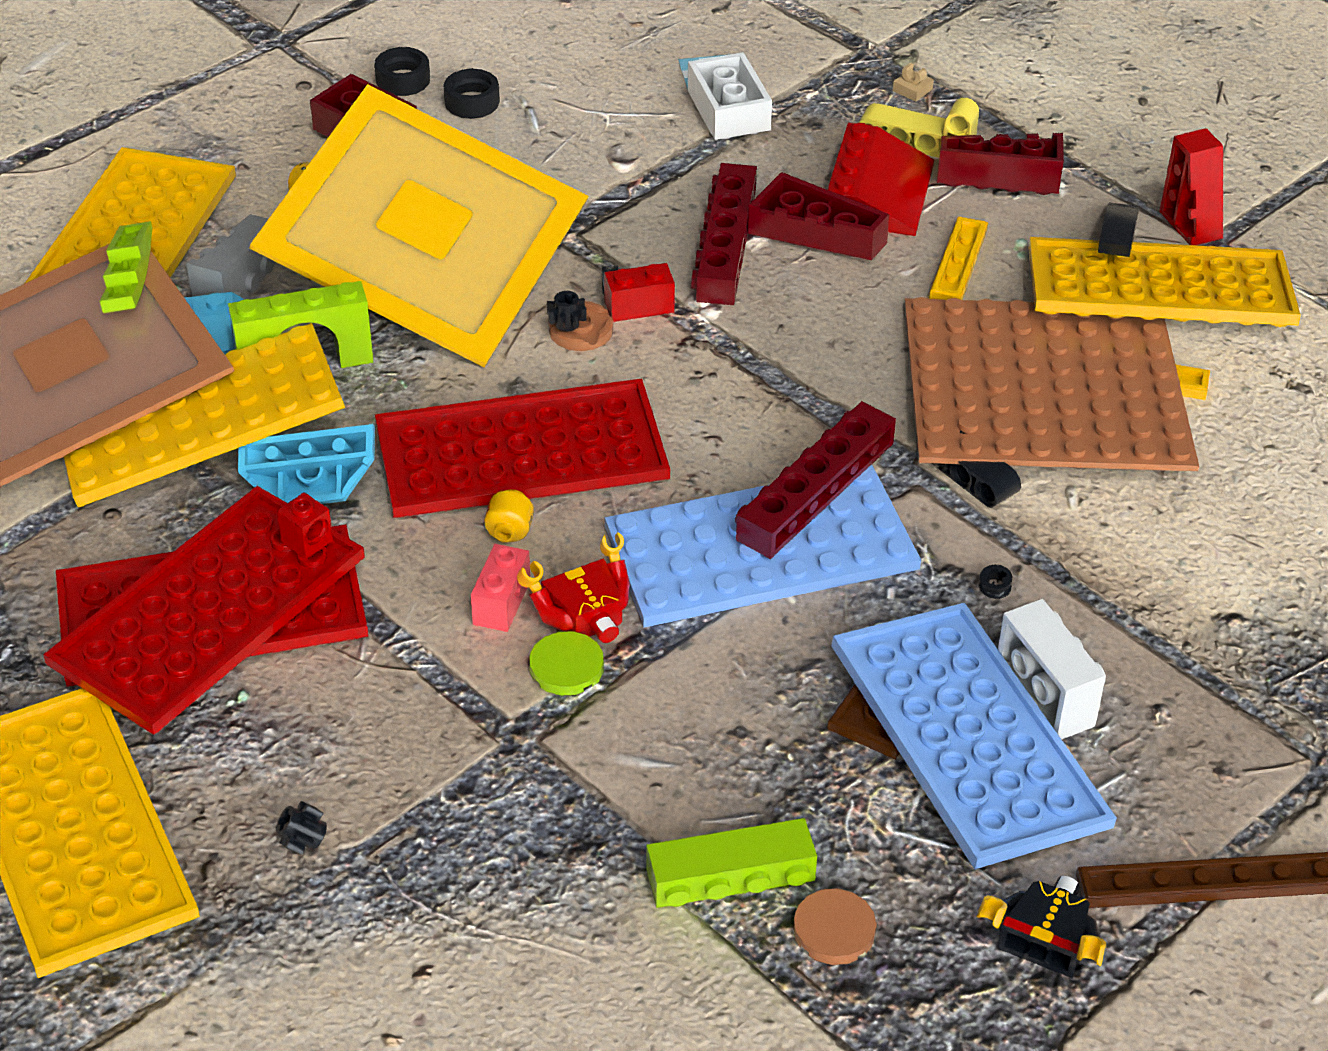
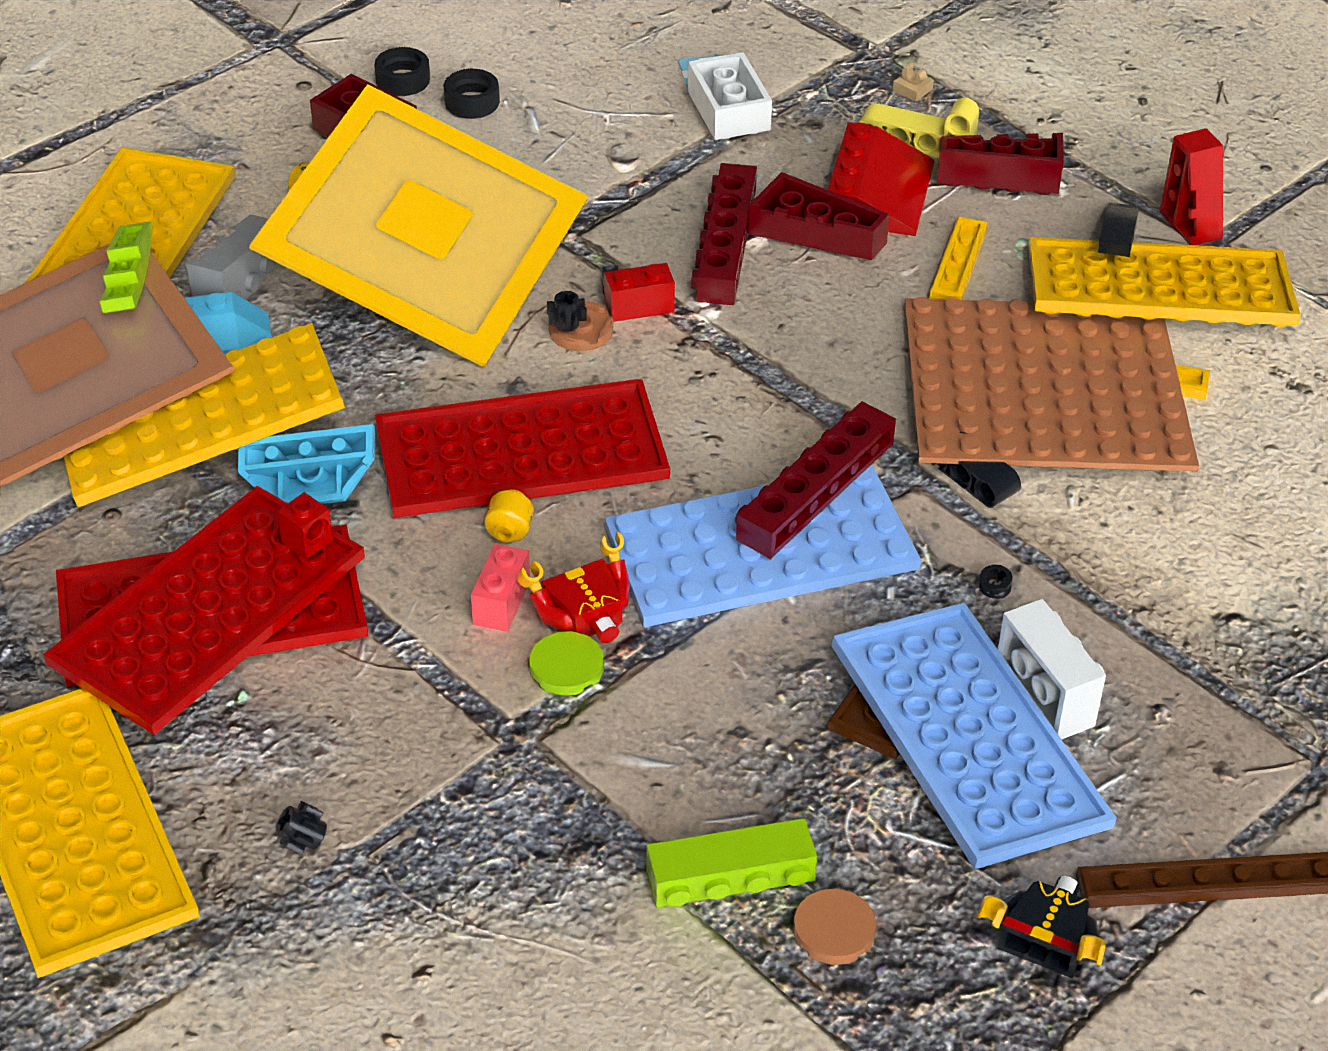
lime arch [228,281,374,368] -> none

